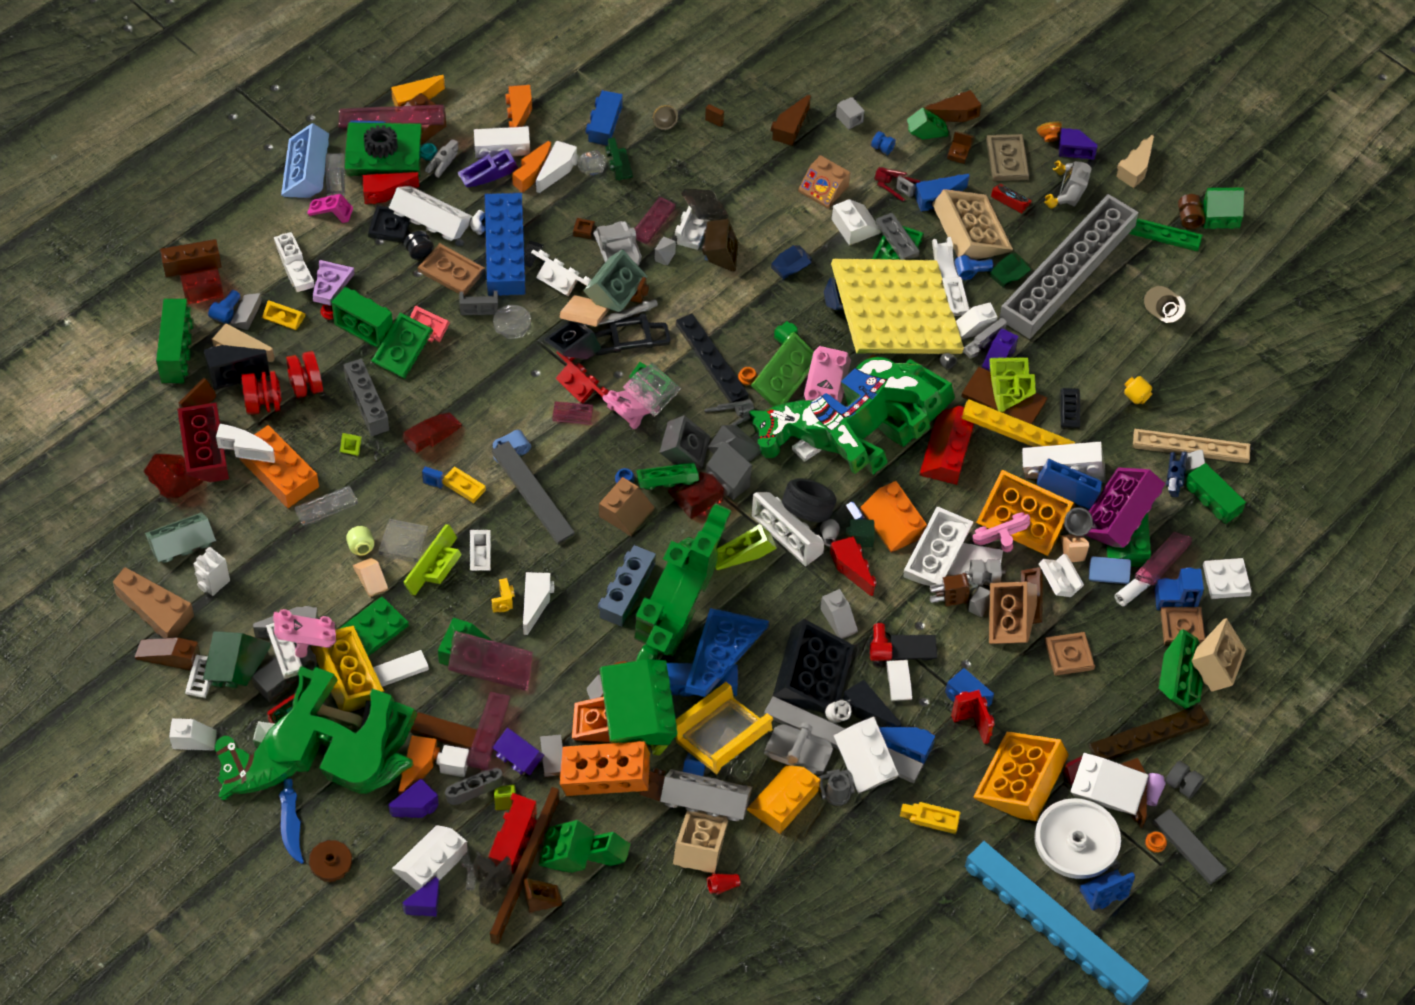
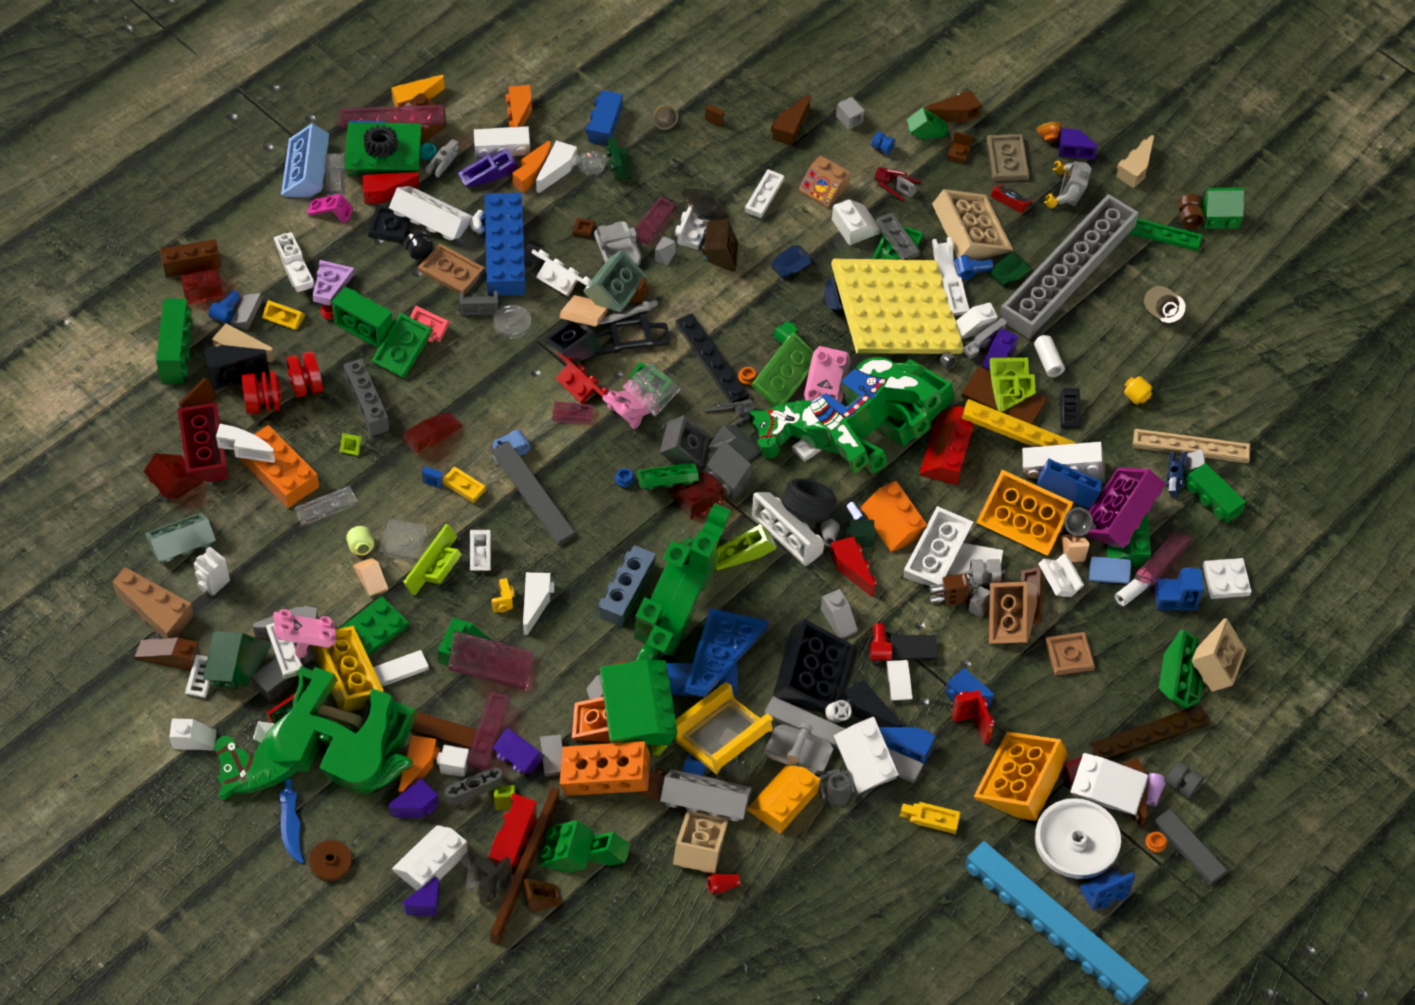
medium nougat slope [599,477,654,536] -> none
blue slope [915,174,969,211] -> none
bright pink shield [972,512,1030,553] -> none
medium nougat tile [1160,607,1205,645] -> none
none -> white plate [745,170,784,218]
none -> white brick [1034,335,1065,377]

